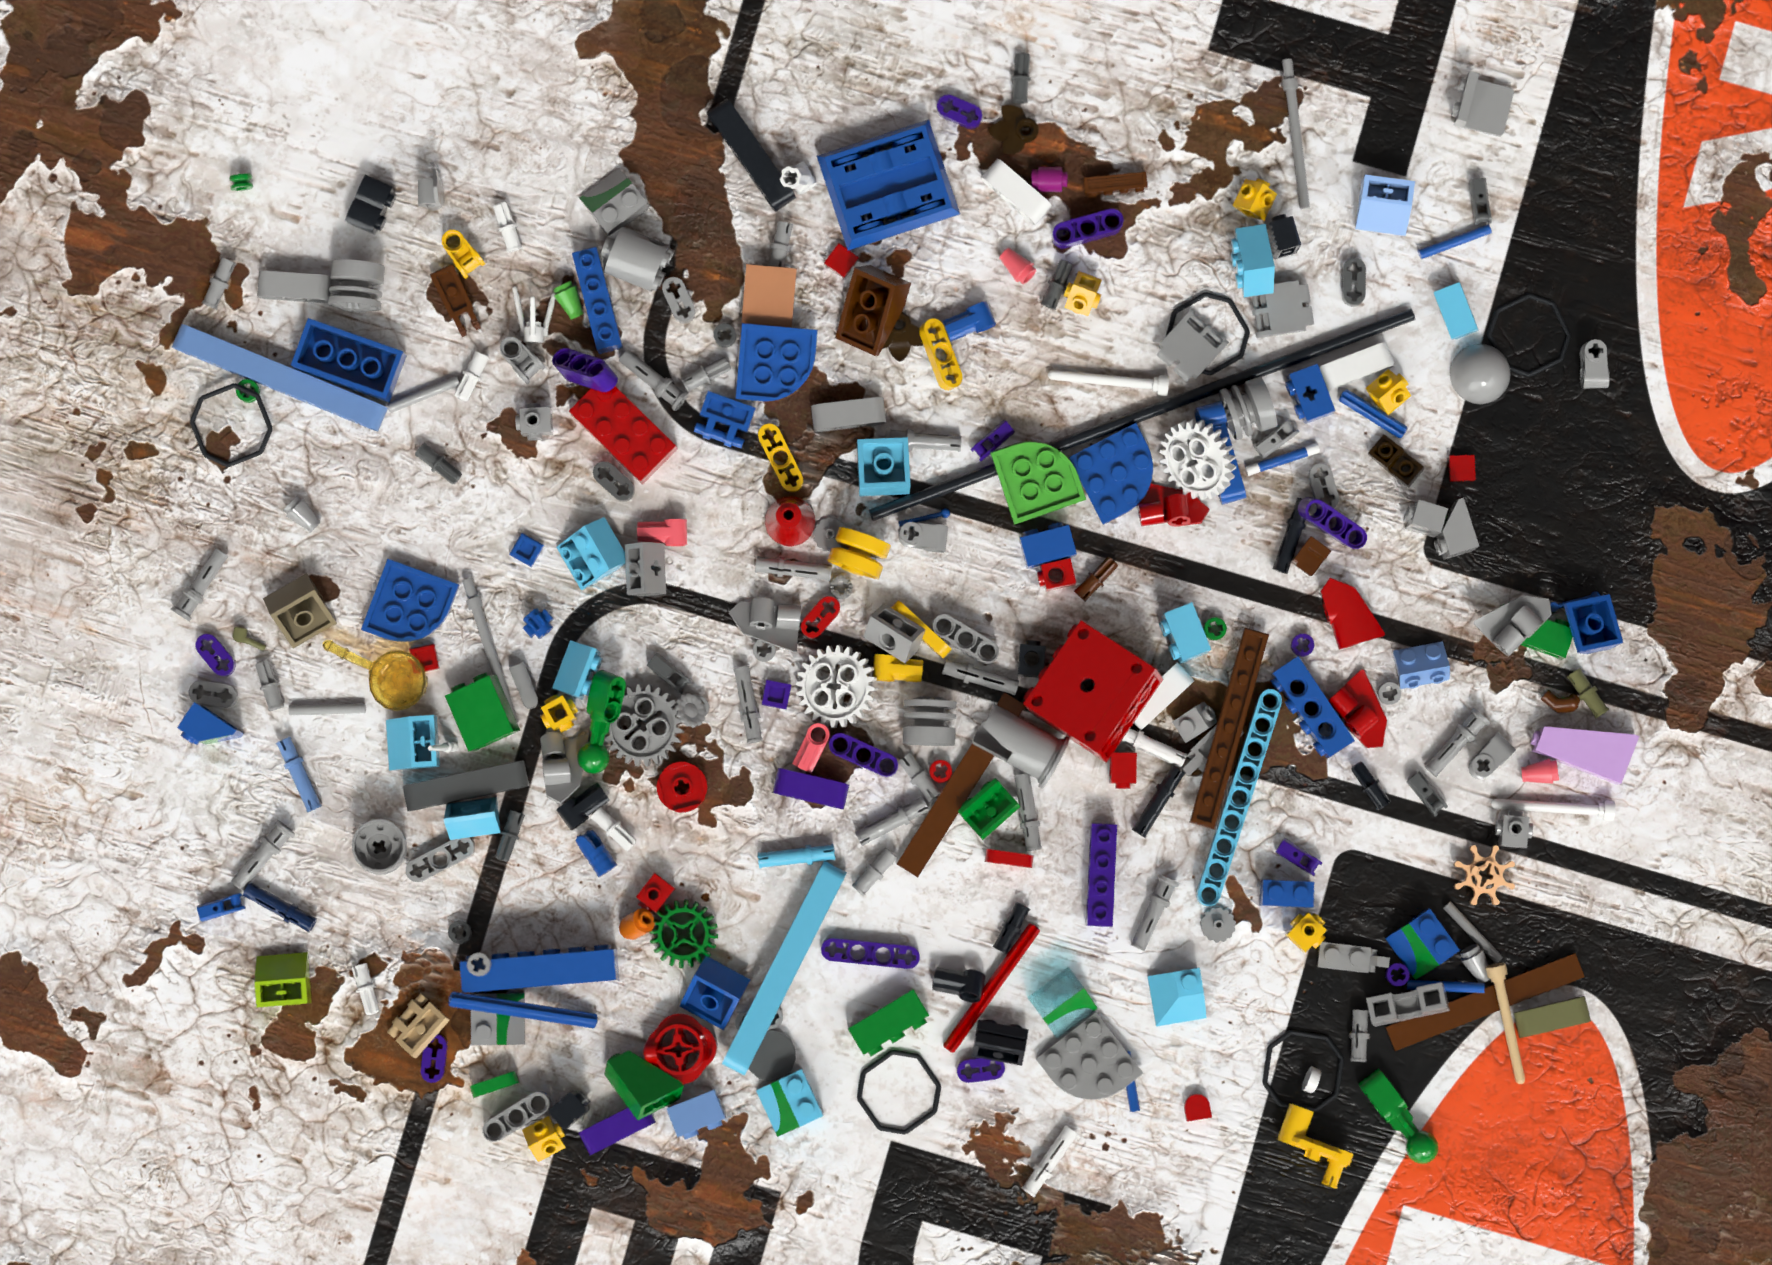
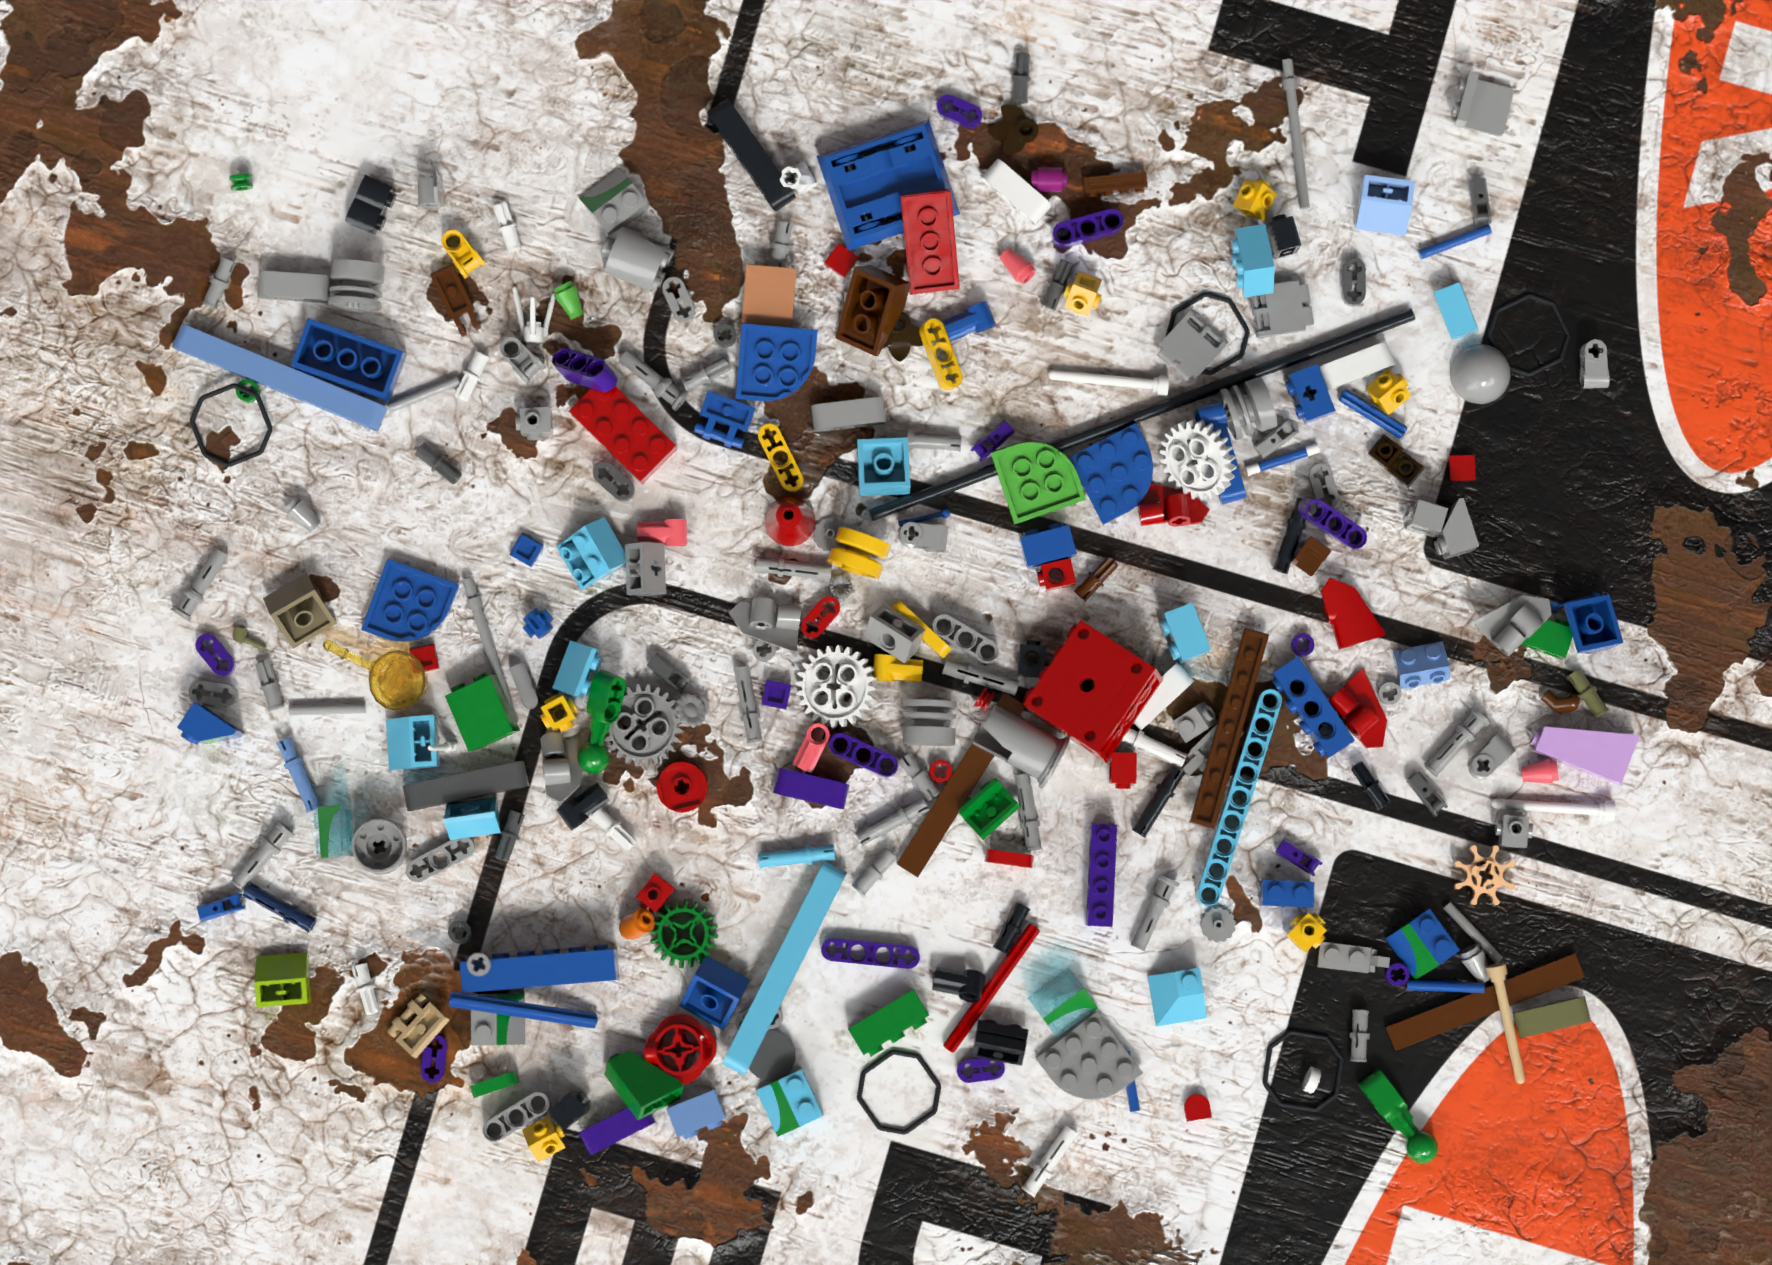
blue brick [572,247,623,354] -> none
blue hinge [575,830,617,877] -> none
green bush [1203,617,1227,641] -> none
yellow piece [1277,1103,1354,1189] -> none
light grey arch [1366,982,1450,1027] -> none
none -> clear light blue slope [314,804,354,859]
none -> red tile [900,189,960,295]
none -> red bush [974,687,996,712]

